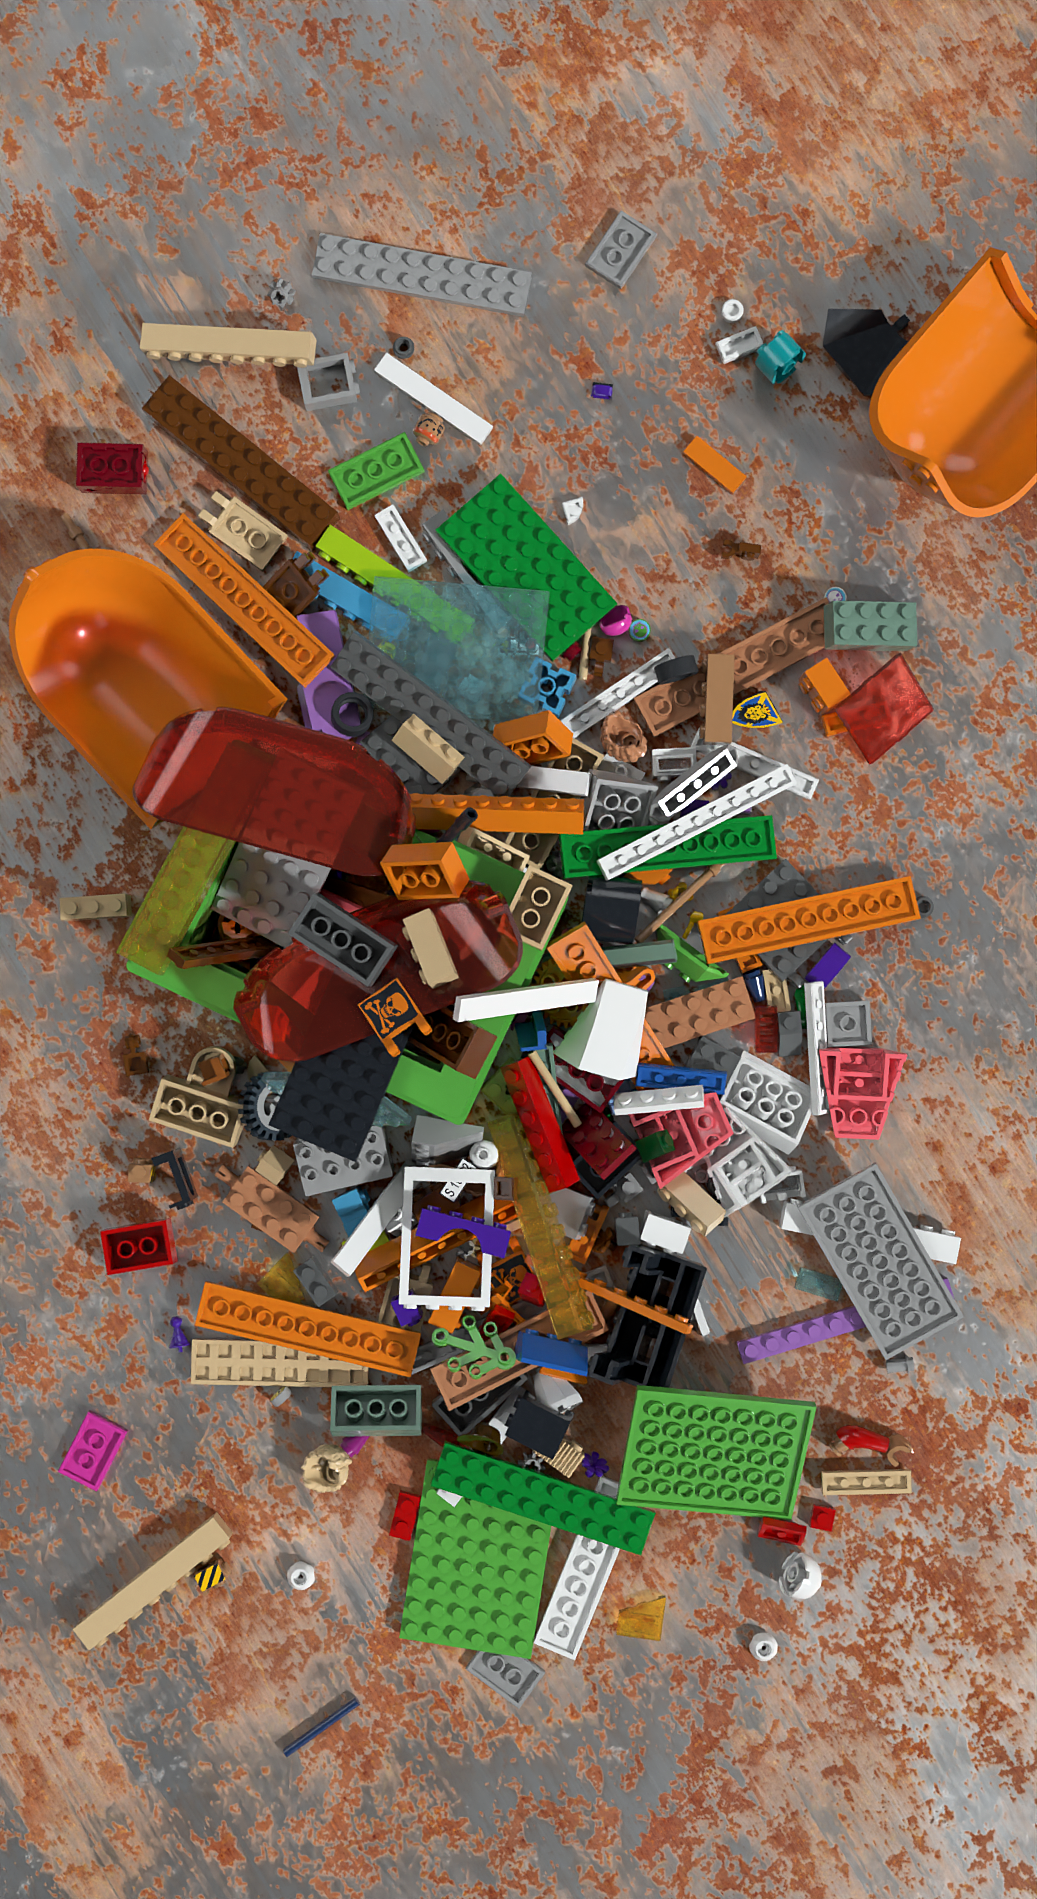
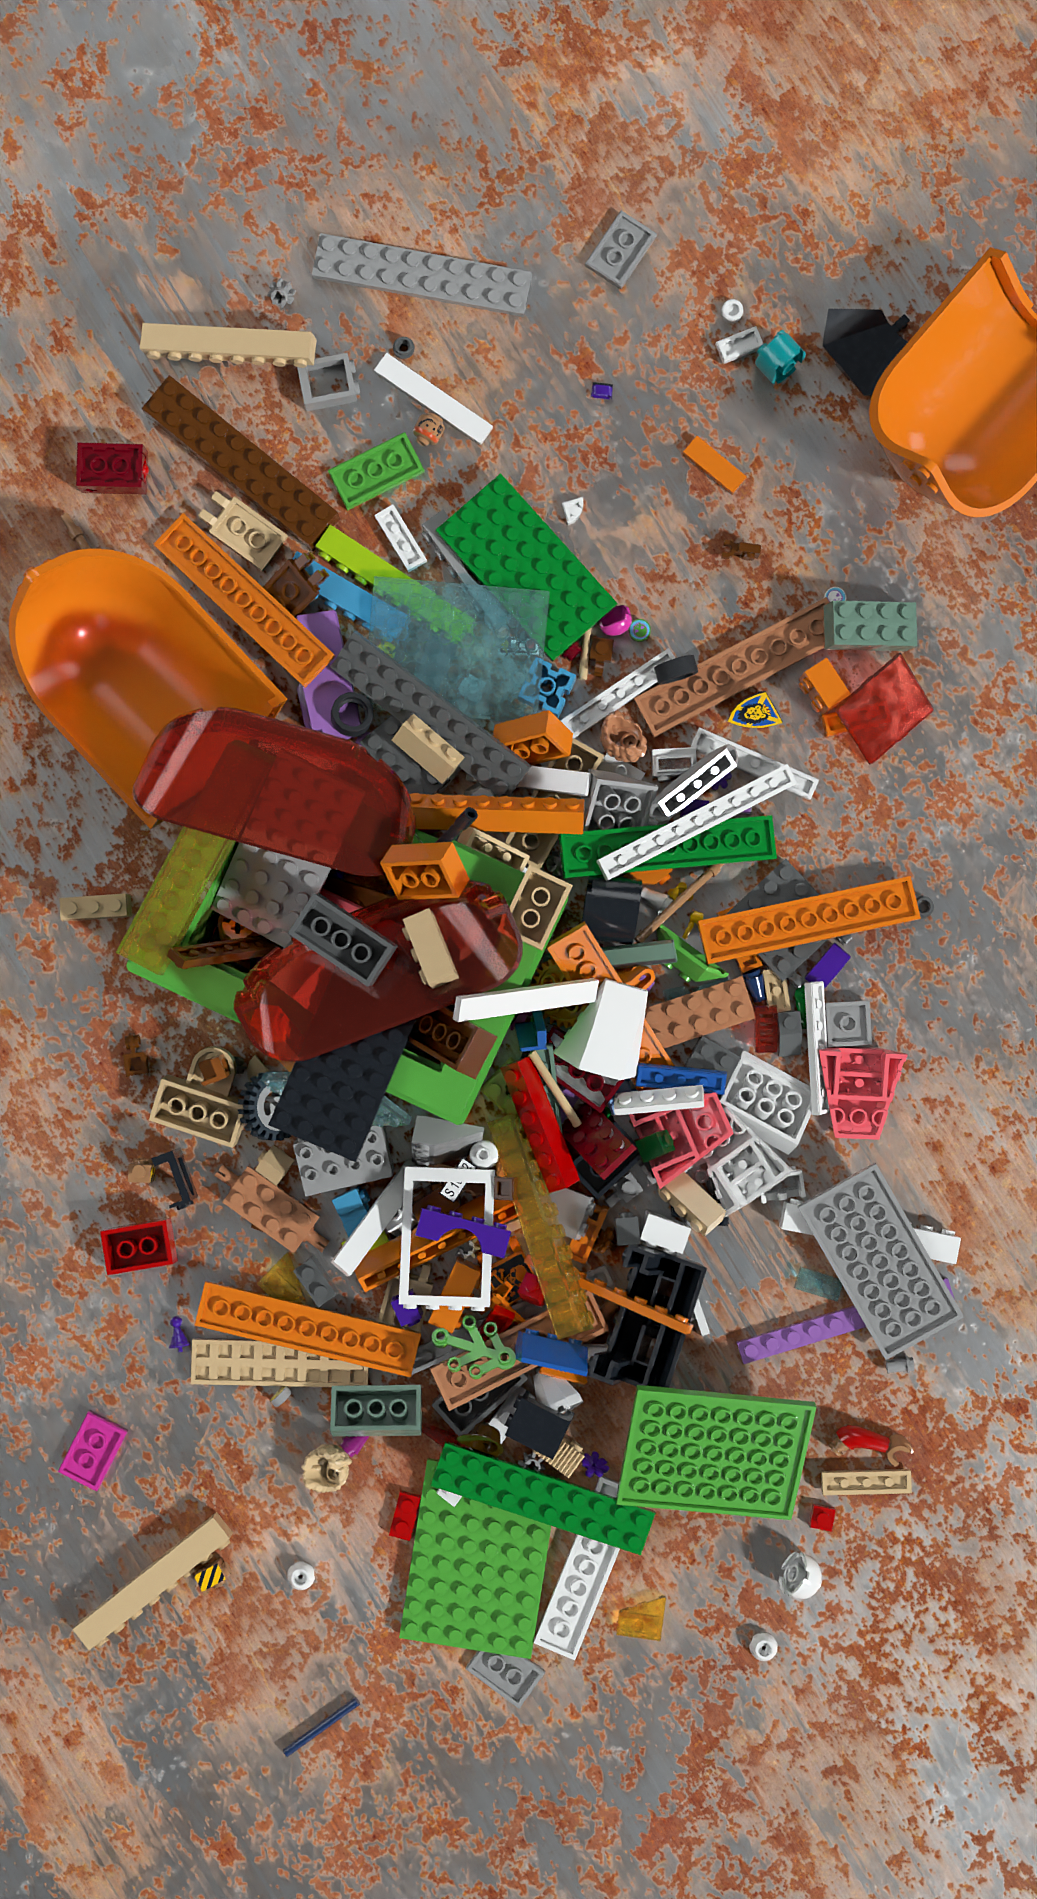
flag [358,978,432,1057] -> none
medium nougat brick [699,654,735,746] -> none
red plate [758,1516,807,1546] -> none

